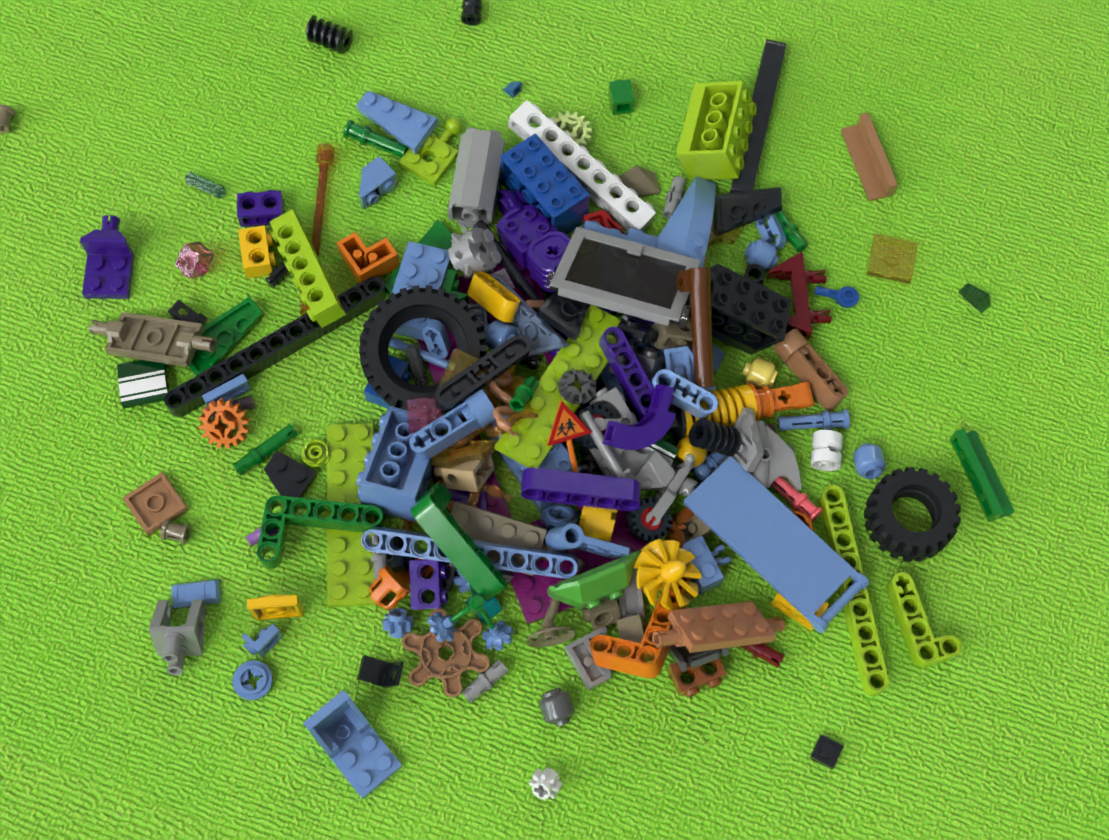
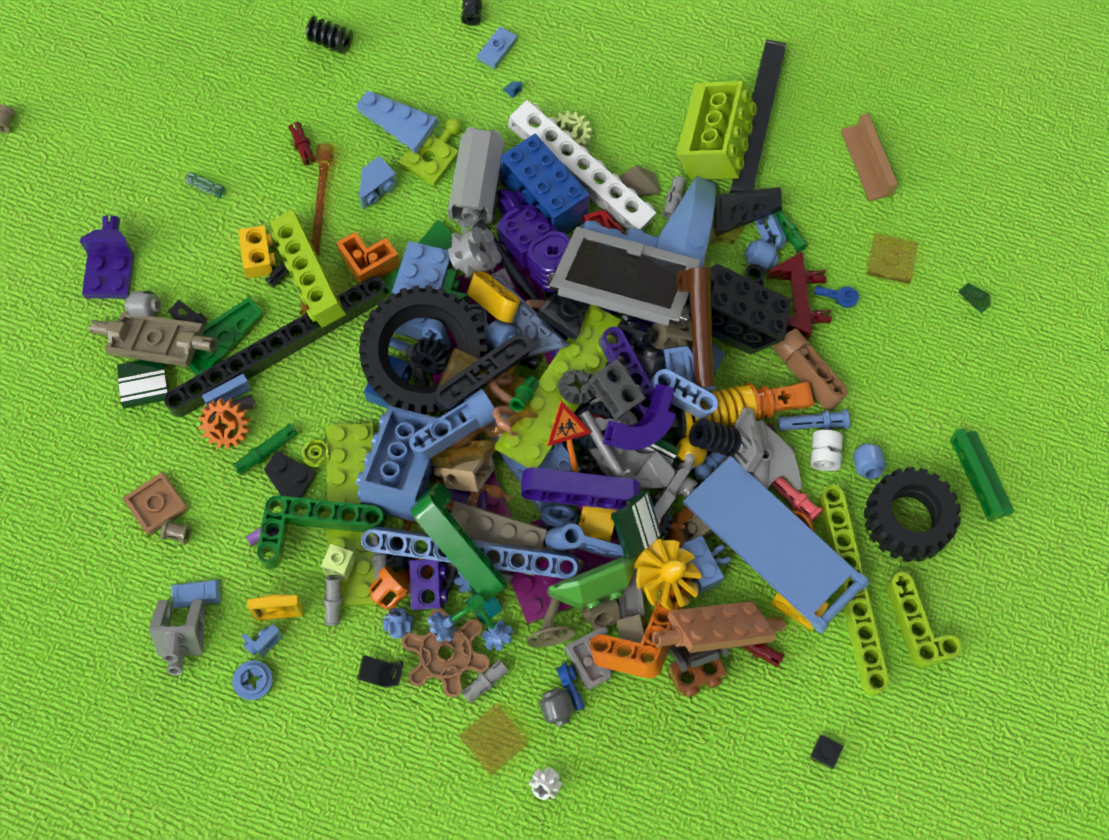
brick [174,241,215,278] -> none
dark purple brick [237,190,285,227] -> none
medium blue bracket [303,690,403,799] -> none
green pin [343,120,408,158] -> none
clear pink brick [407,398,442,433] -> none
green brick [608,80,634,115] -> none
light yellow head [743,358,778,389] -> none
none -> light grey head [125,291,161,317]
none -> dark red pin [288,122,316,166]
none -> yellowish green brick [321,544,356,582]
none -> light grey pin [323,575,343,626]
none -> black gear [411,336,451,376]
none -> clear yellow tile [459,704,529,776]
none -> medium blue plate [477,27,517,69]
none -> blue plate [557,662,585,711]
none -> dark grey brick [588,359,645,420]
none -> dark green slope [611,490,661,559]

